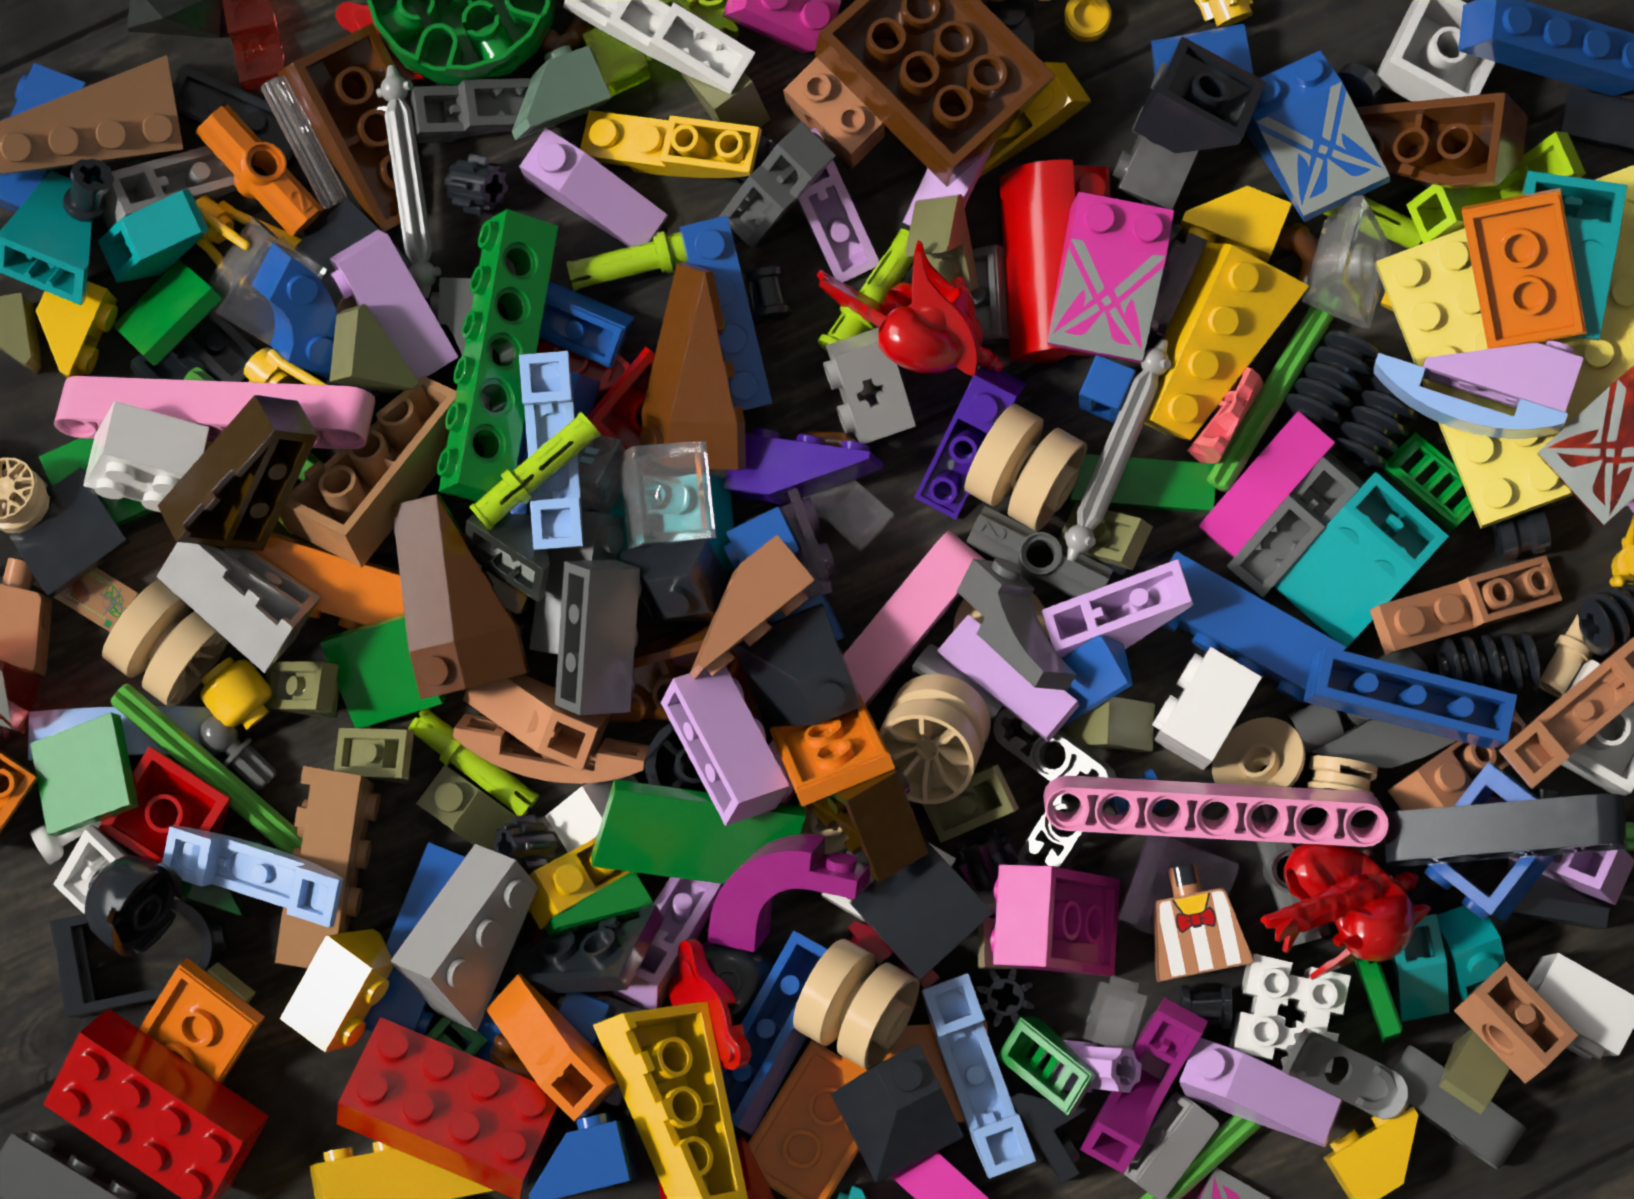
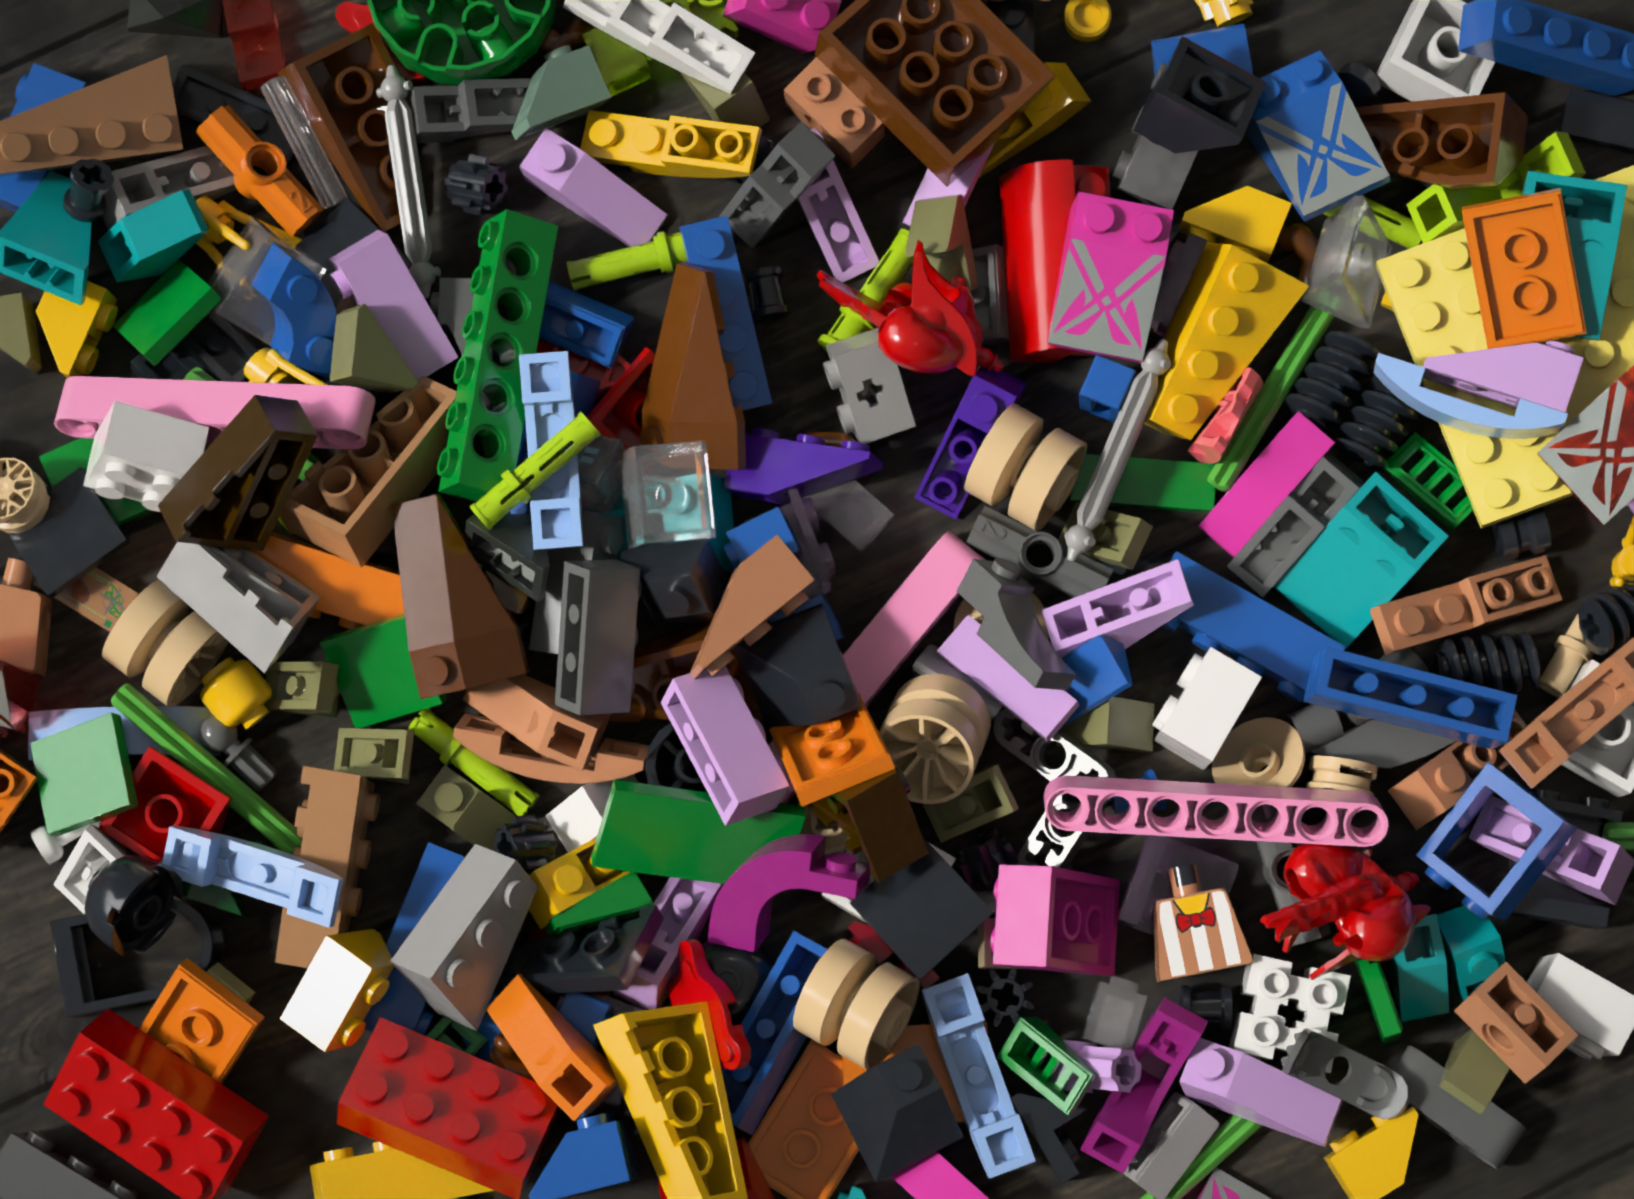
beam [1385,794,1627,866] -> none

